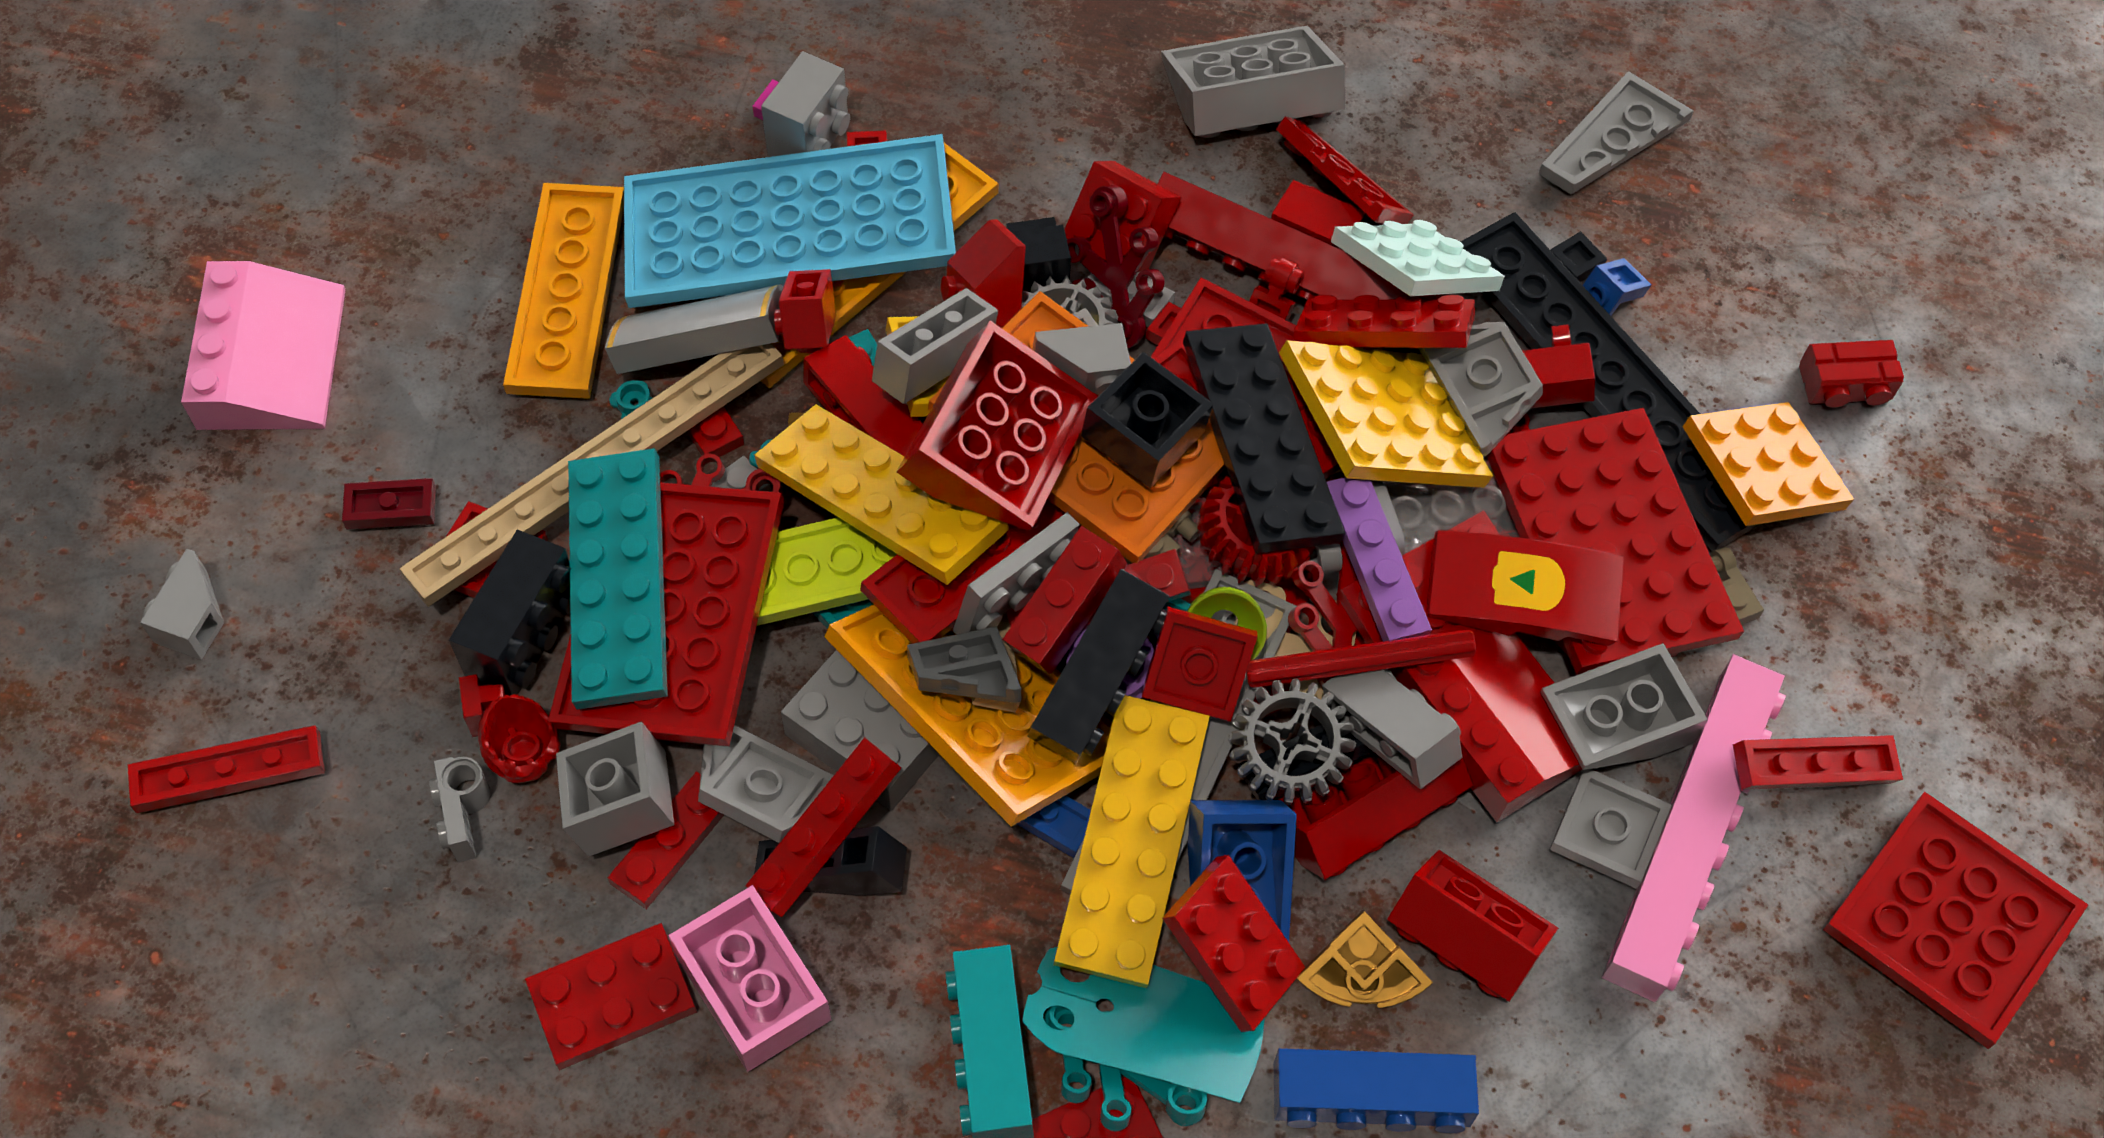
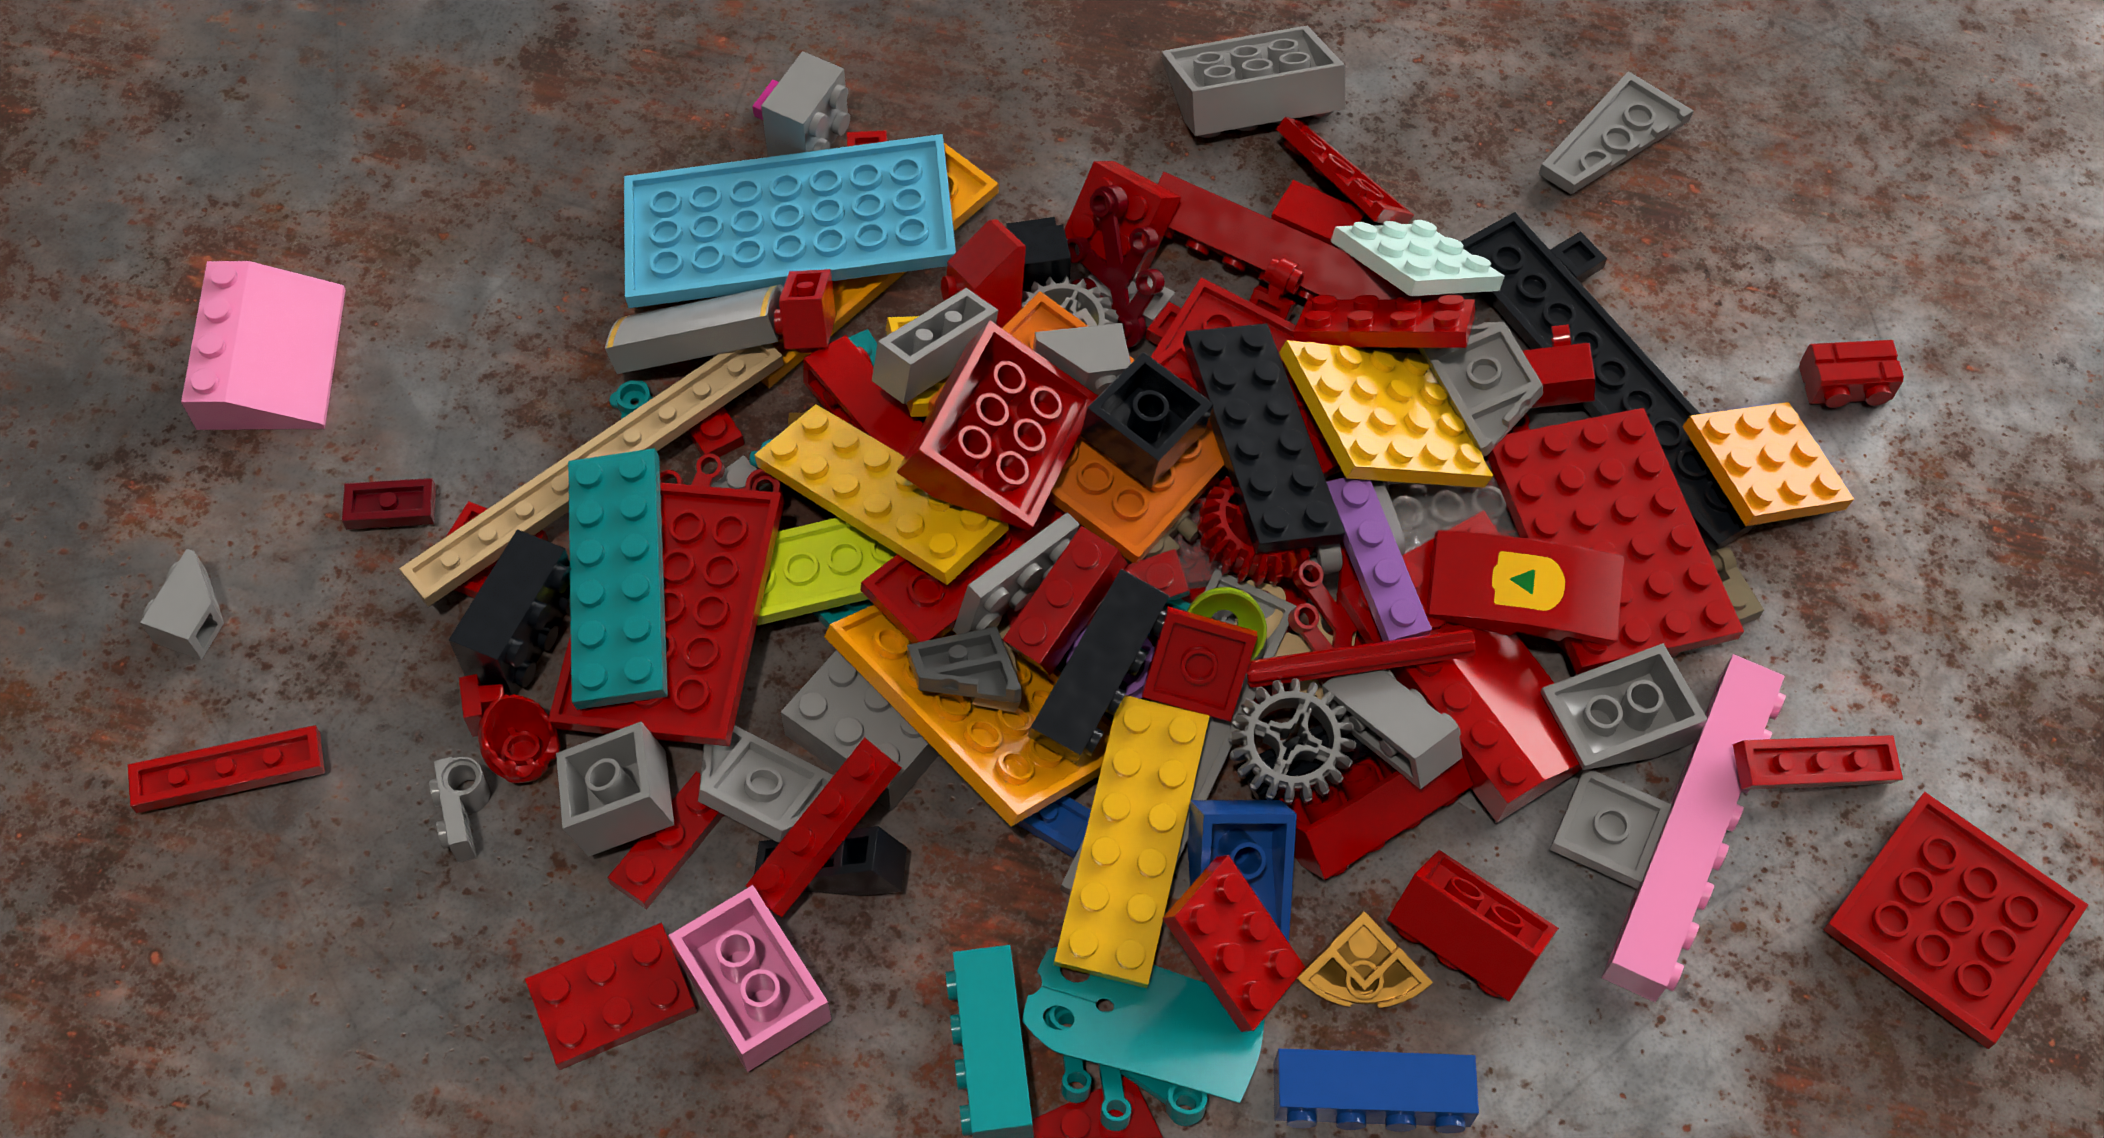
light orange plate [503,183,624,399] -> none
blue bracket [1583,258,1652,316] -> none

